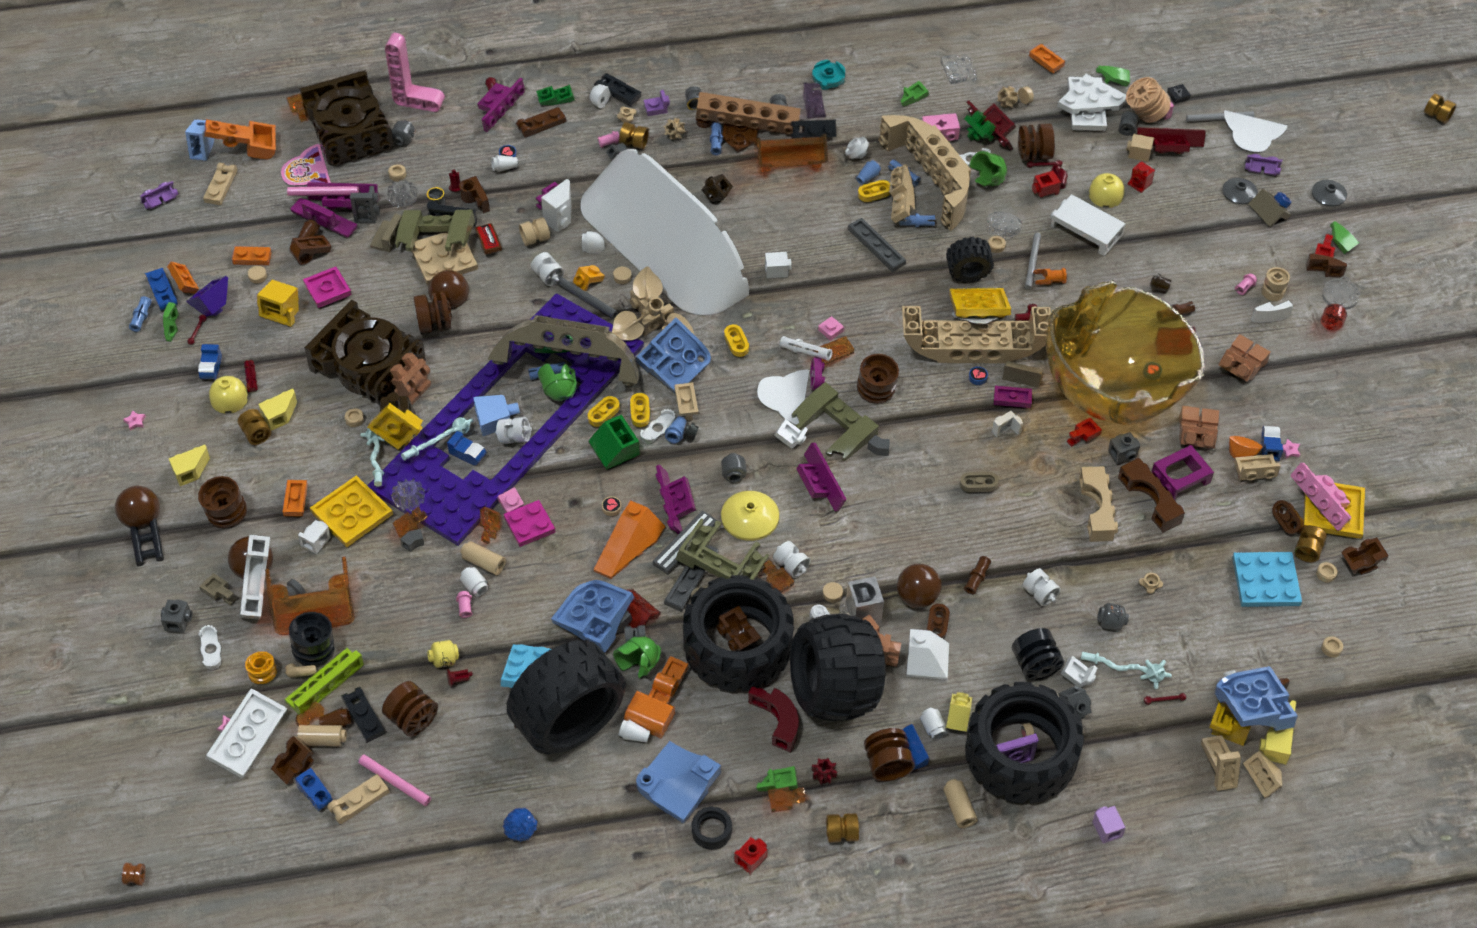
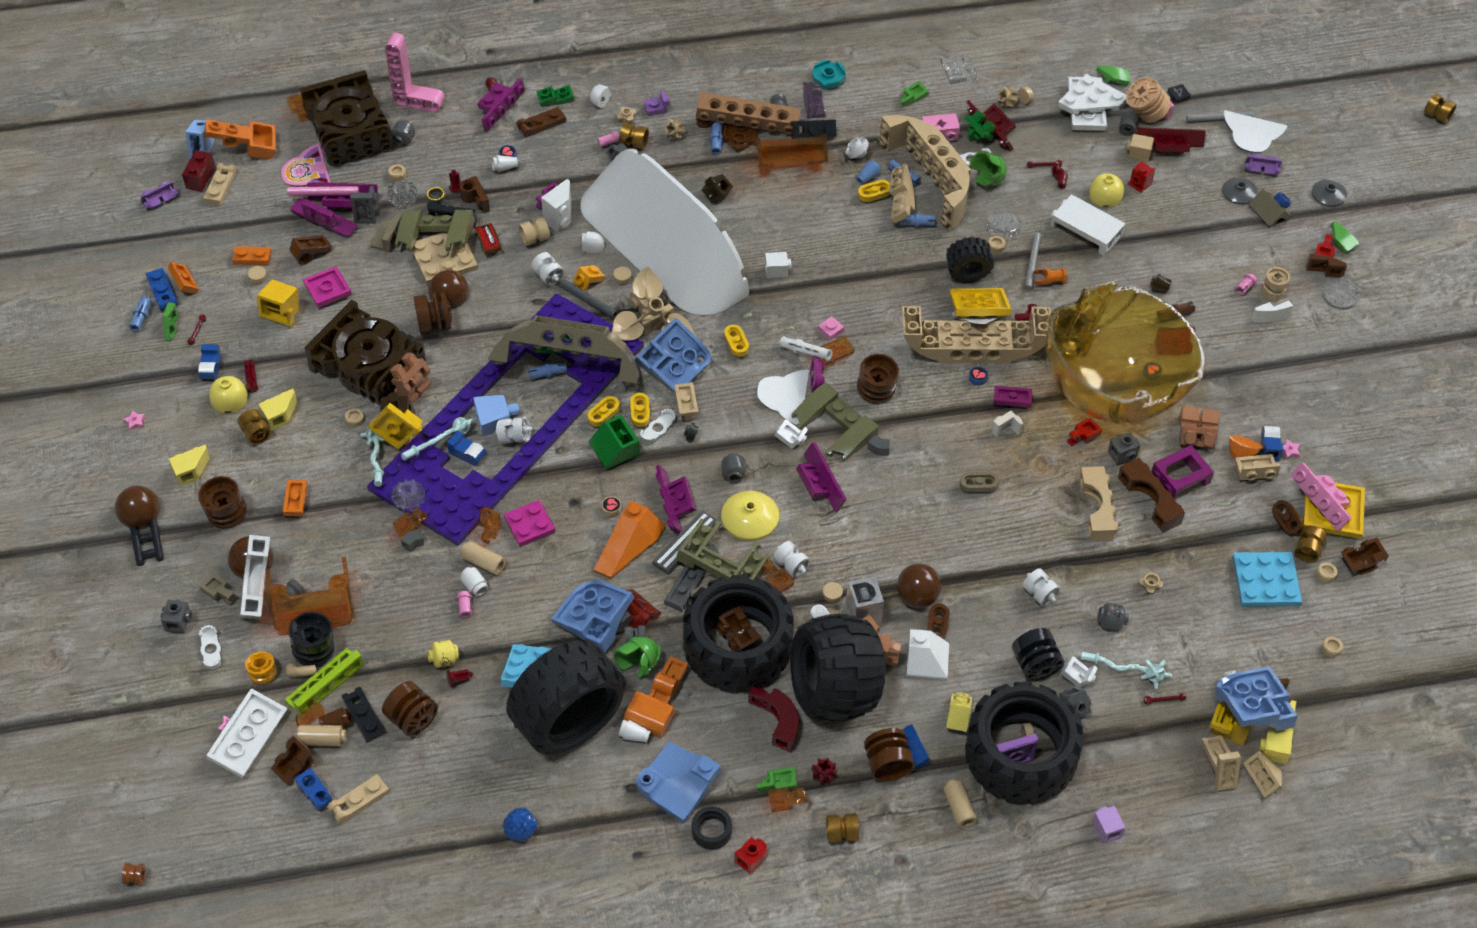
dark purple slope [186,276,228,317] -> none
reddish brown cone [298,219,320,237] -> none
white brick [298,520,331,554] -> none
yellow plate [310,475,393,548] -> none
bright pink piece [358,754,431,806] -> none
bright pink plate [497,487,524,513] -> none
bright green helmet [538,364,577,401] -> none
black plate [594,73,641,106] -> none
medium blue cone [665,416,687,444] -> none
dark grey wheel [685,86,702,110] -> none
dark grey tile [848,217,907,272] -> none
white brick [920,708,947,740] -> none
reddish brown pin [964,556,991,595] -> none
dark tan panel [1002,361,1043,388] -> none
reddish brown wheel [1018,123,1055,161] -> none
orange plate [1029,44,1065,73] -> none
red brick [1032,171,1061,197] -> none
nougat hips [1218,334,1270,382] -> none
clear red head [1320,304,1348,331] -> none
none -> dark red brick [182,150,216,192]

